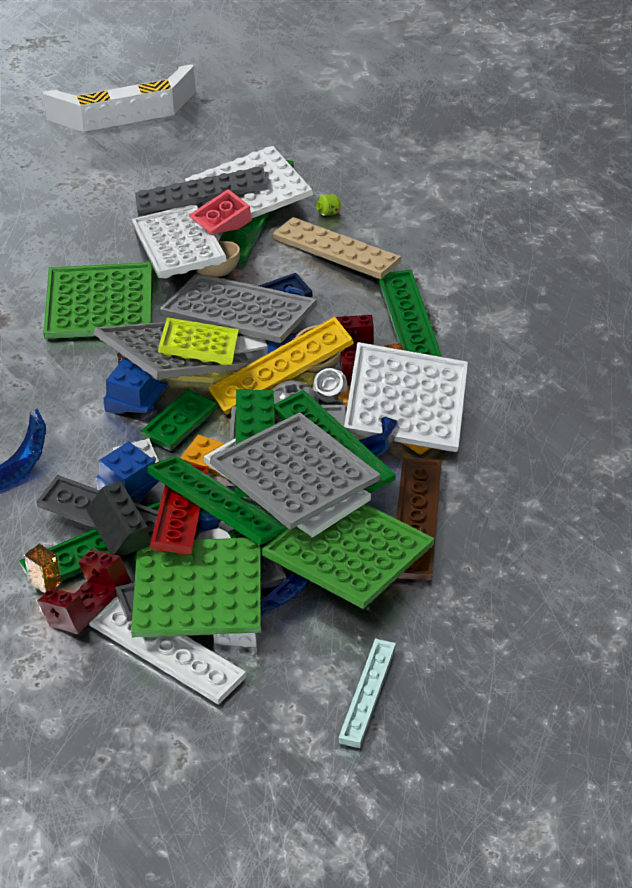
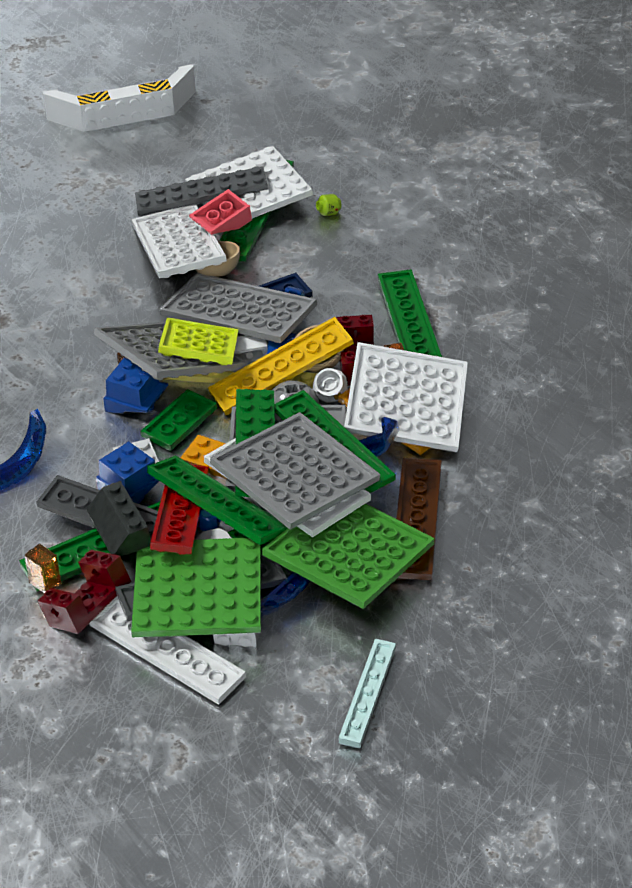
bright green plate [43,262,152,339] -> none
tan plate [272,217,401,279] -> none

